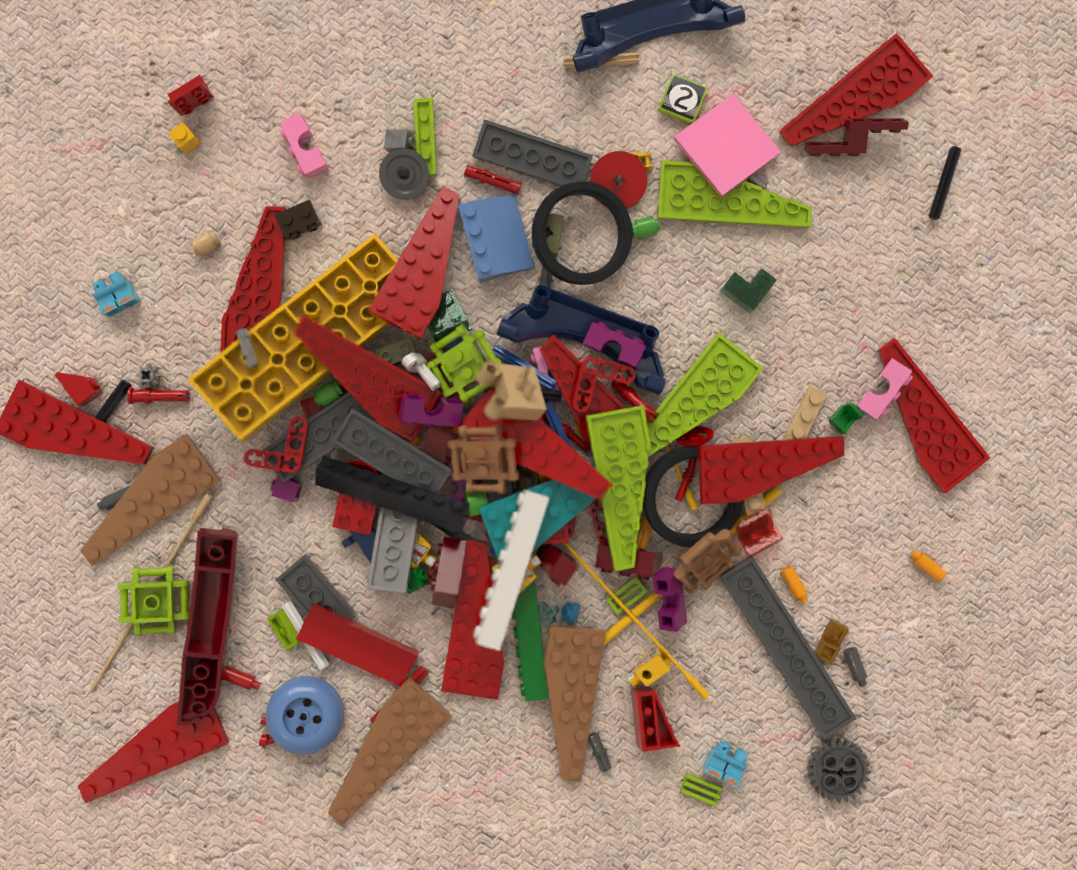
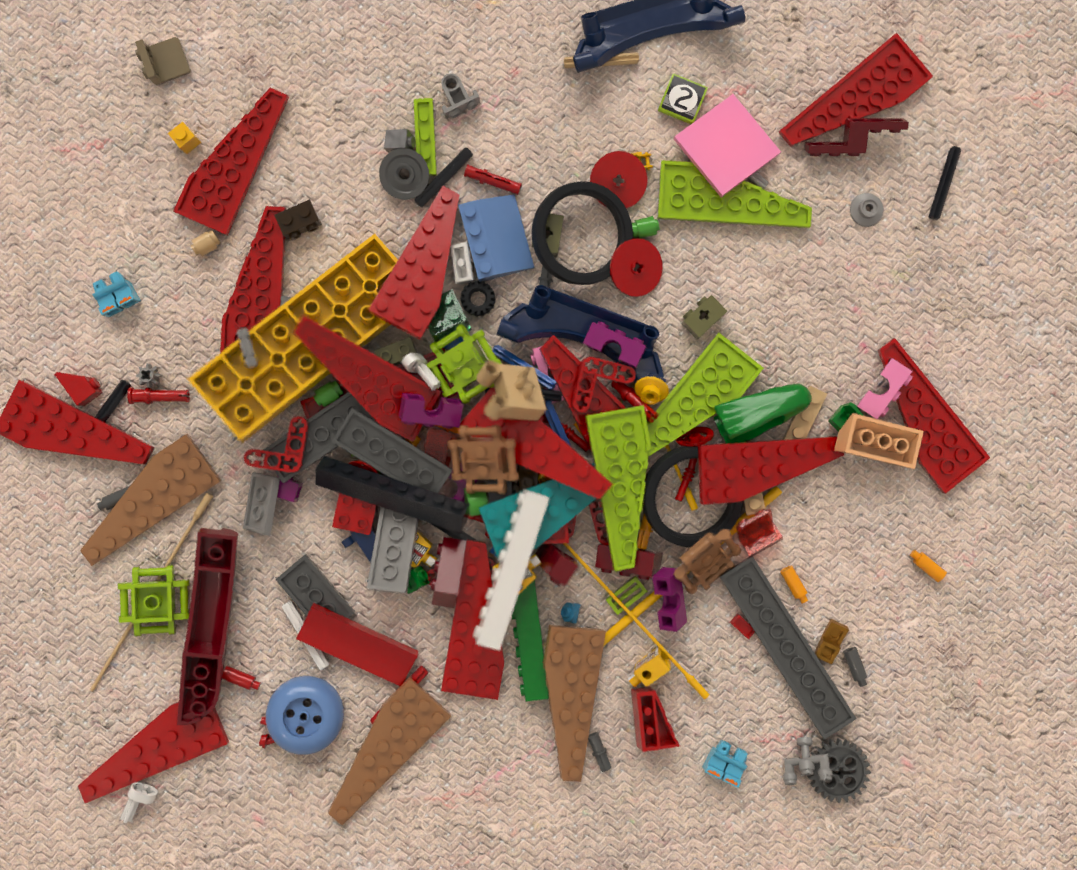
red bracket [167,75,214,116] -> none
lime tile [267,609,301,651] -> none
bright pink arch [280,113,329,179] -> none
dark grey plate [472,119,593,186] -> none
clear light blue piece [538,602,560,624] -> none
lime tile [680,773,723,806] -> none
clear green brick [719,268,777,313] -> none
none -> white piece [120,782,158,823]
none -> dark tan bracket [135,37,191,85]
none -> red wing [173,88,289,236]
none -> light grey tile [243,472,280,536]
none -> black axle [414,147,473,207]
none -> light grey pin [441,73,480,119]
none -> white slope [450,242,473,285]
none -> black tyre [460,280,496,317]
none -> red piece [610,238,663,297]
none -> yellow piece [634,377,669,405]
none -> olive brick [681,295,727,339]
none -> green piece [714,384,812,443]
none -> red piece [730,614,755,639]
none -> light grey piece [783,737,833,785]
none -> light nougat slope [834,413,924,469]
none -> light grey piece [850,193,884,227]

